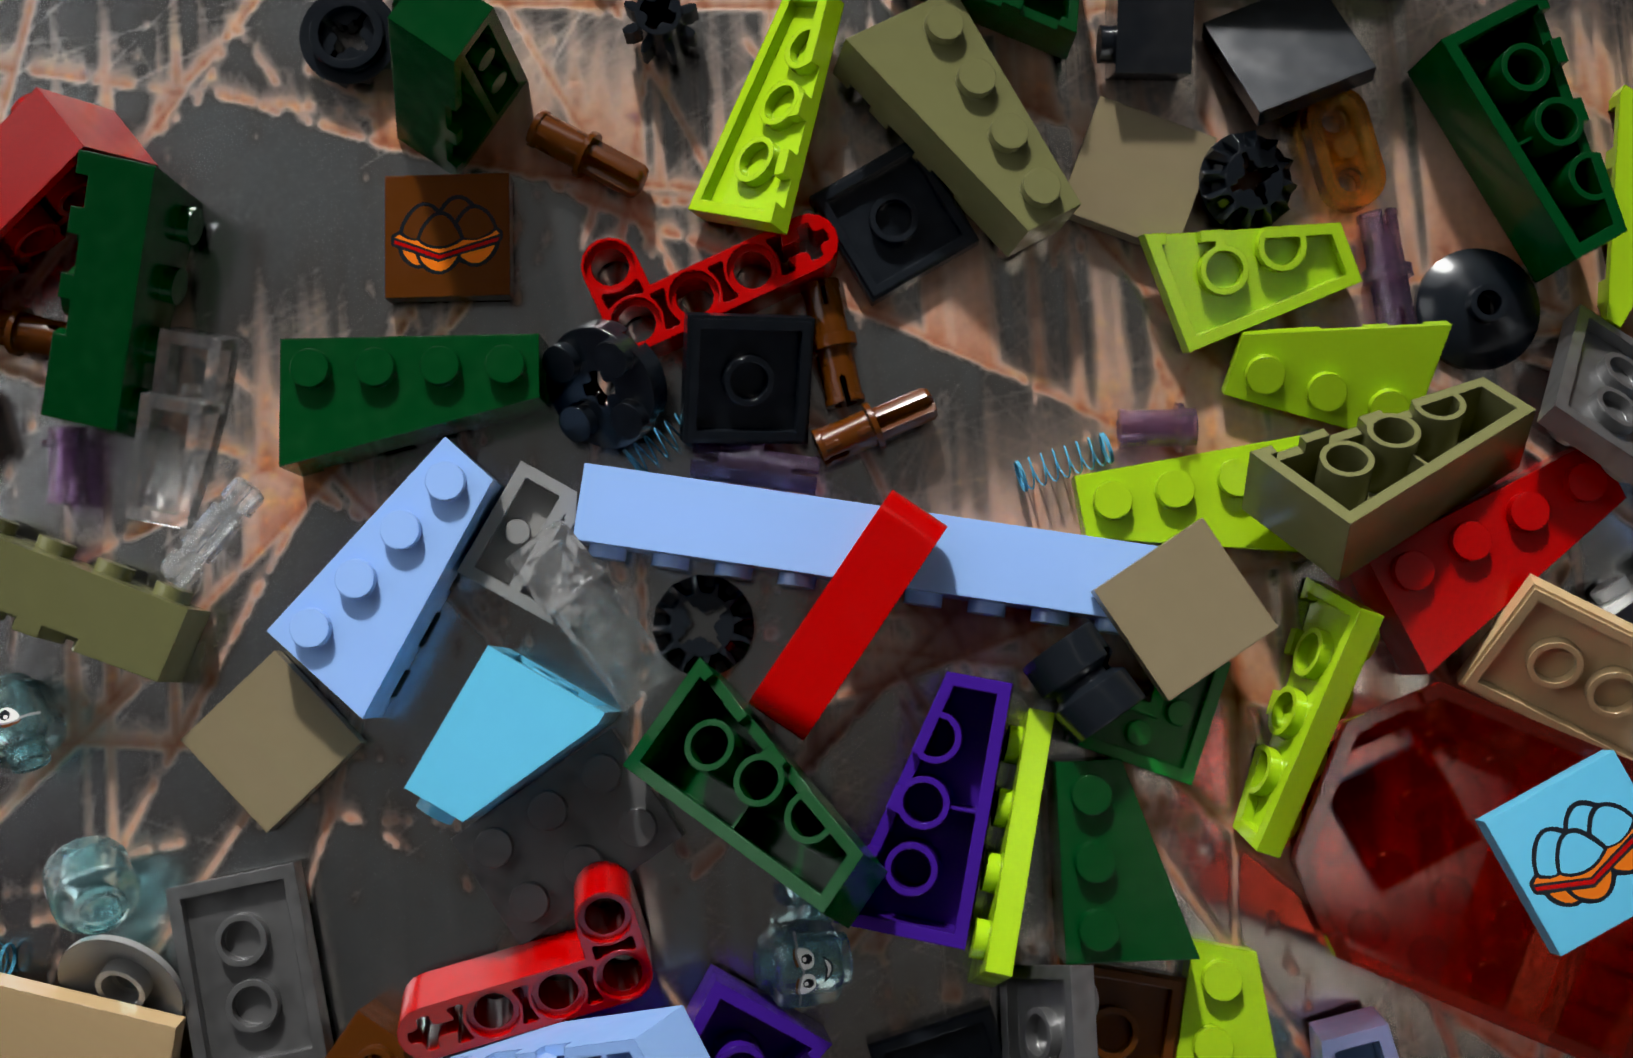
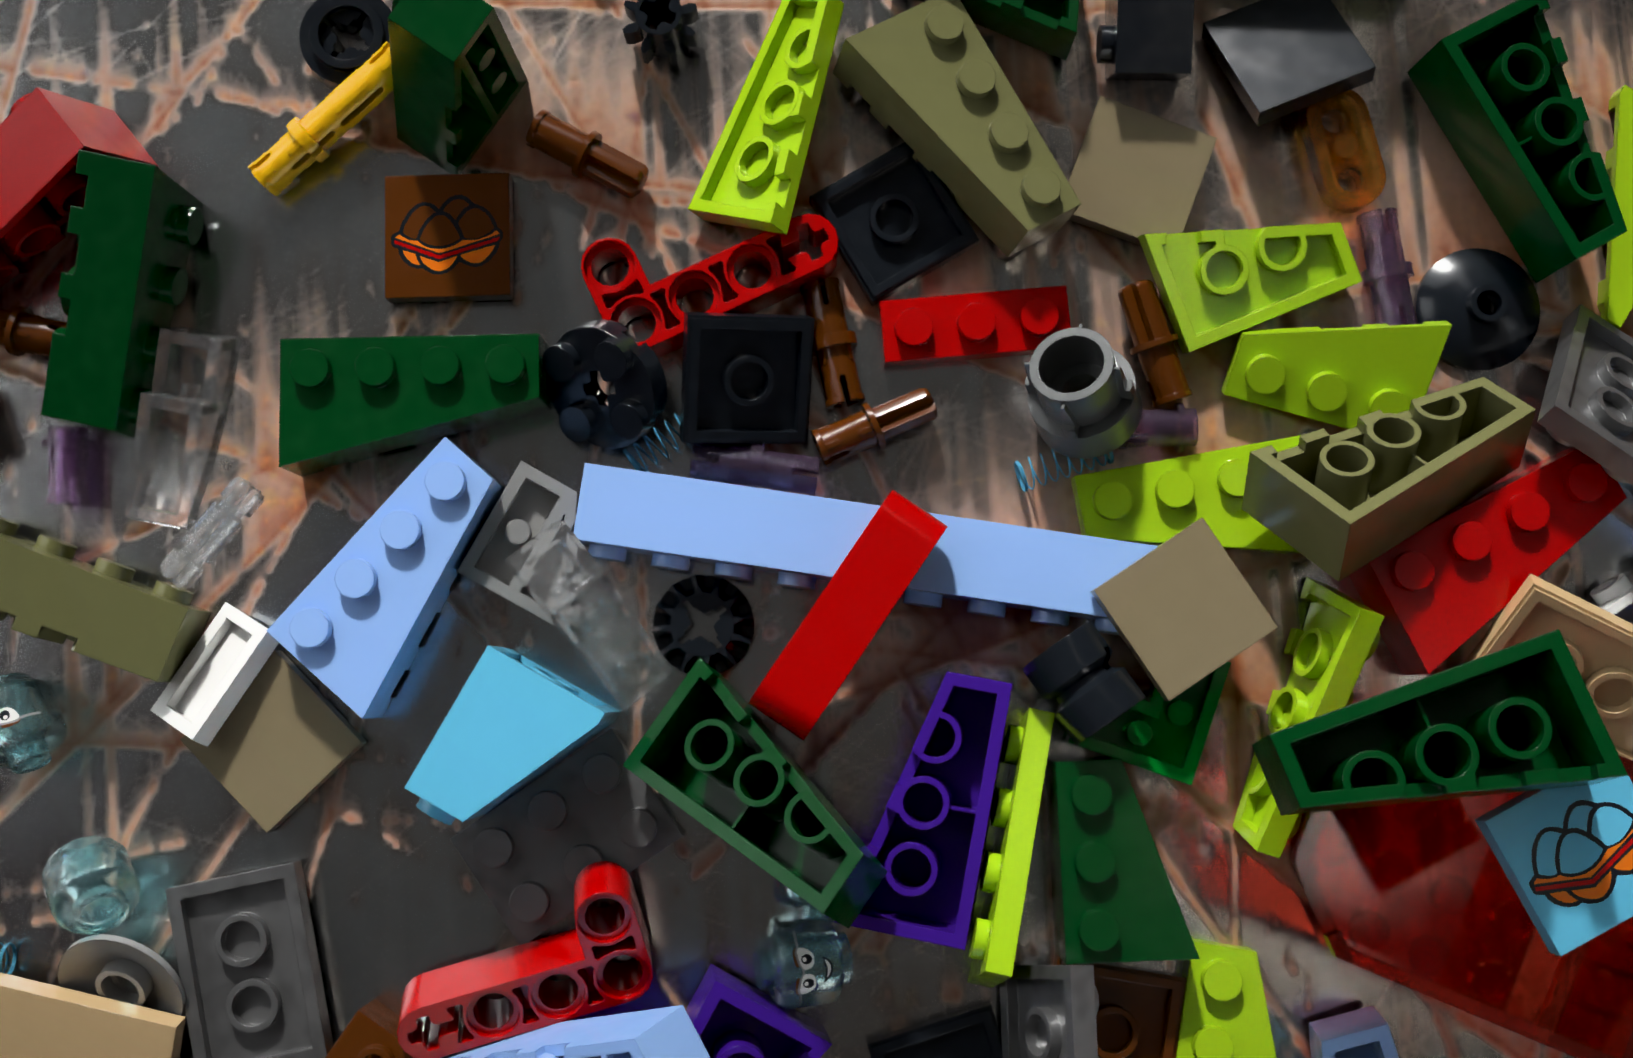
black gear [1199,130,1298,230] -> none
none -> white tile [150,602,279,747]
none -> yellow pin [248,41,393,197]
none -> red plate [879,285,1071,367]
none -> dark grey piece [1024,324,1143,459]
none -> reddish brown axle [1118,280,1193,408]
none -> dark green wedge [1252,629,1628,816]

